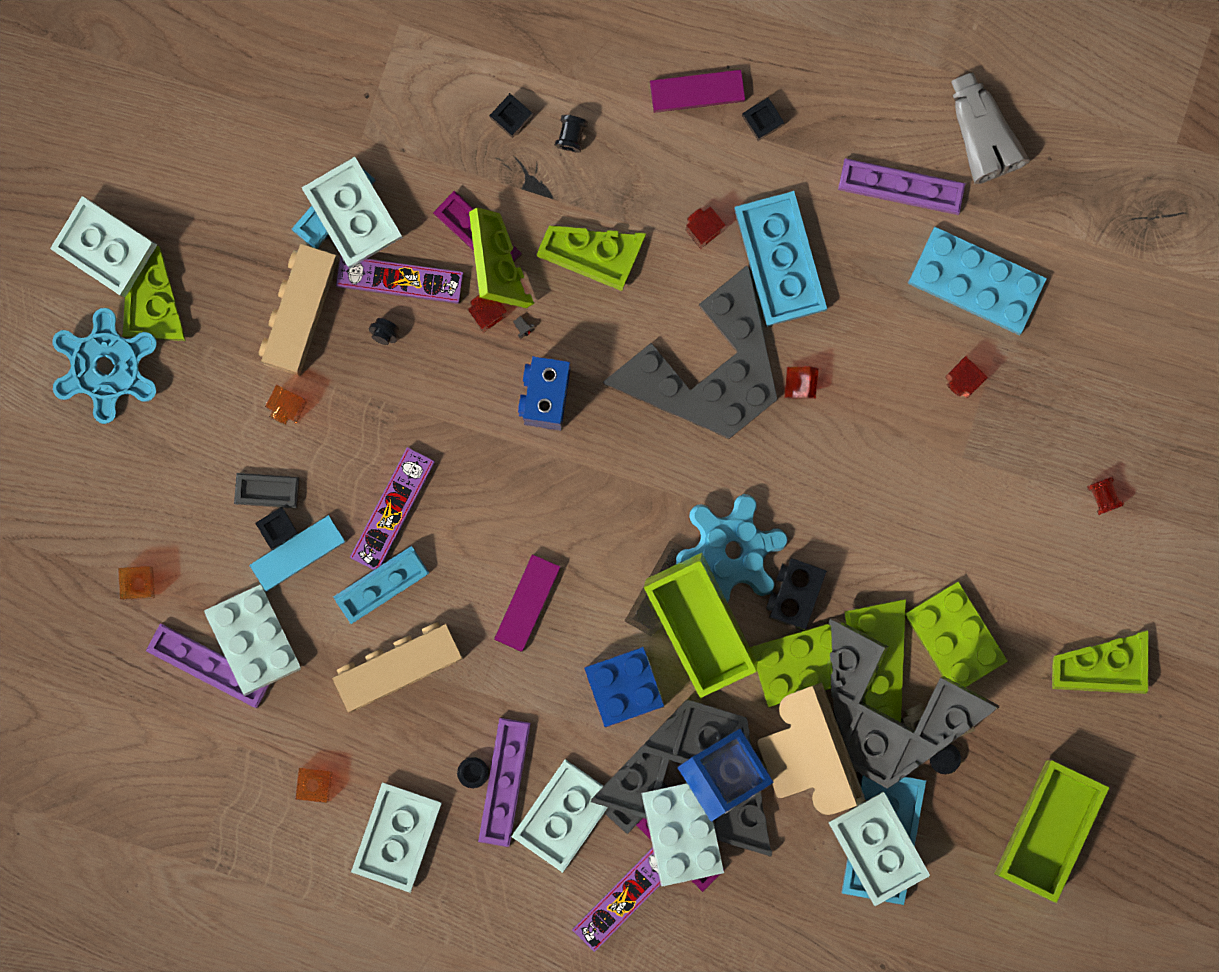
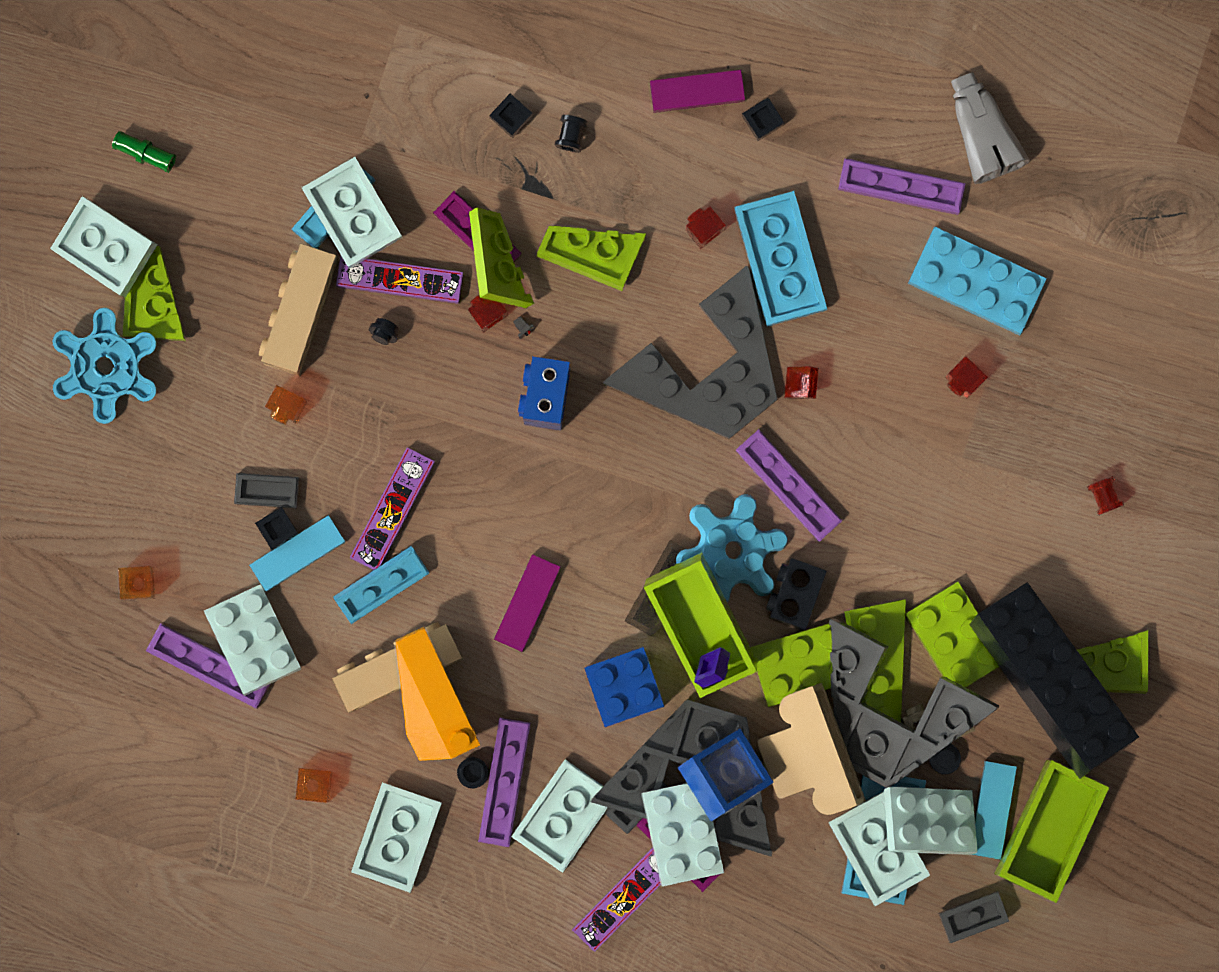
none -> green pin [112,131,176,173]
none -> light orange wedge [395,627,480,761]
none -> dark purple plate [694,647,731,688]
none -> medium lavender tile [735,429,842,542]
none -> light aqua plate [884,787,978,855]
none -> dark grey plate [938,891,1009,943]
none -> black brick [969,582,1139,779]
none -> medium azure tile [972,761,1017,860]

